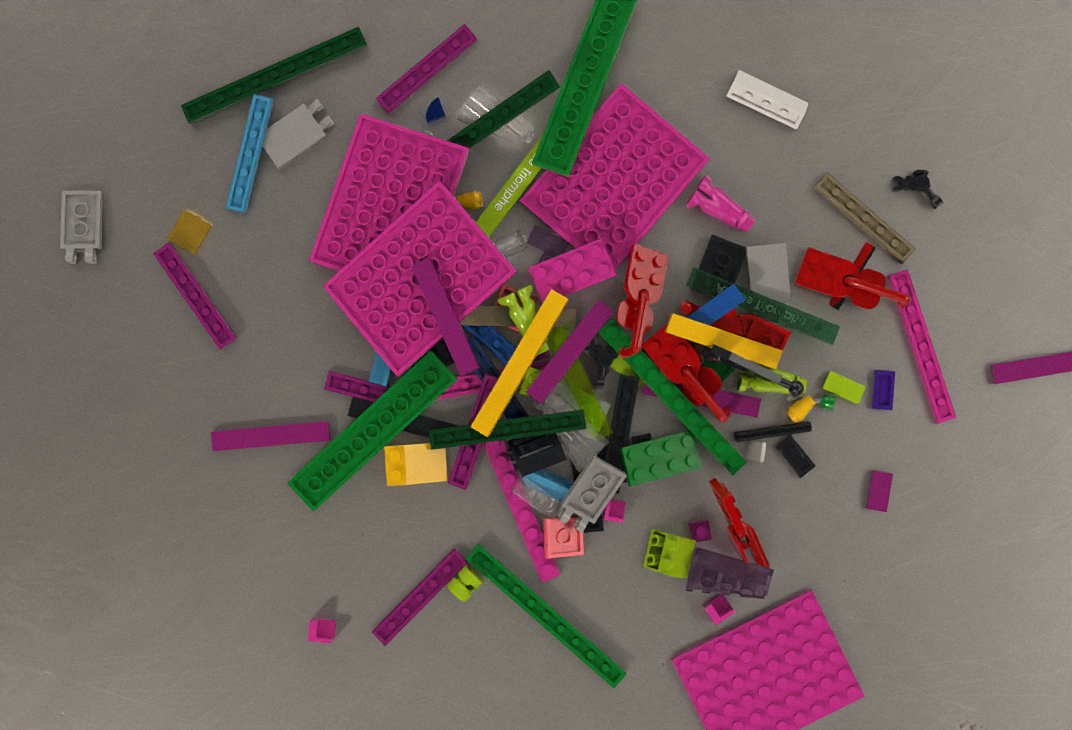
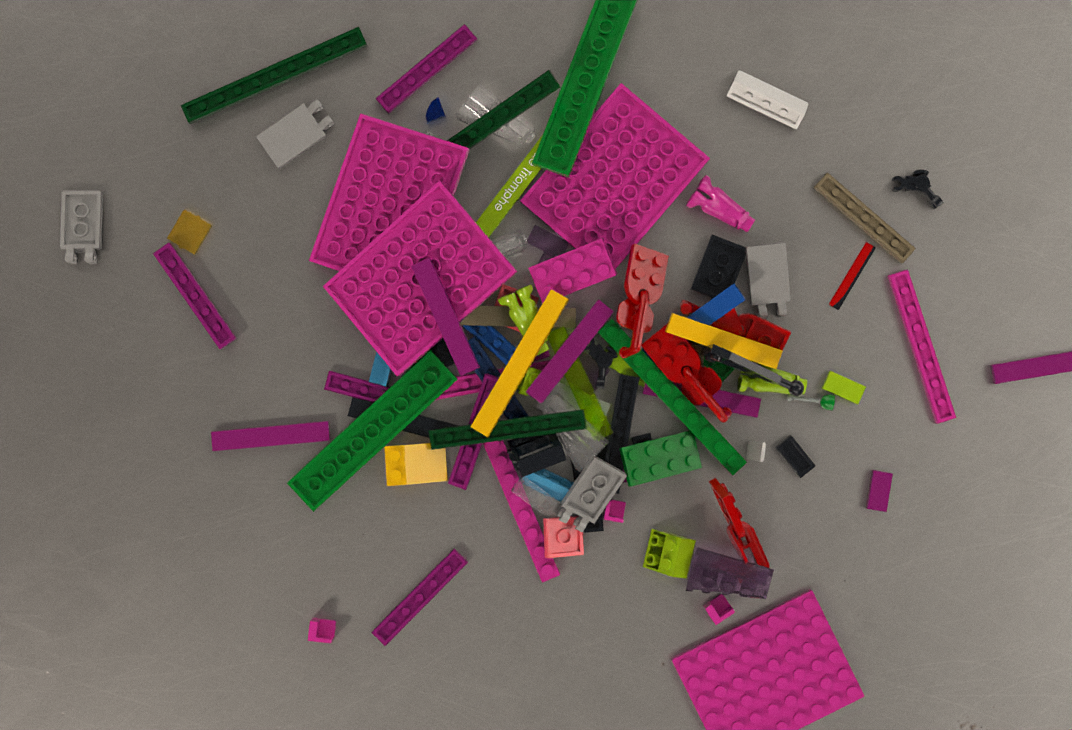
dark azure tile [226,94,274,213] -> none
lime wheel [447,565,484,603] -> none
yellow cone [455,190,483,210] -> none
green plate [466,543,627,688] -> none
clear green tile [686,267,840,345] -> none
magenta plate [689,519,712,542] -> none
black axle [734,421,812,442] -> none
yellow cone [786,394,816,423] -> none
red plate [795,247,911,310] -> none
dark purple tile [871,370,895,410] -> none

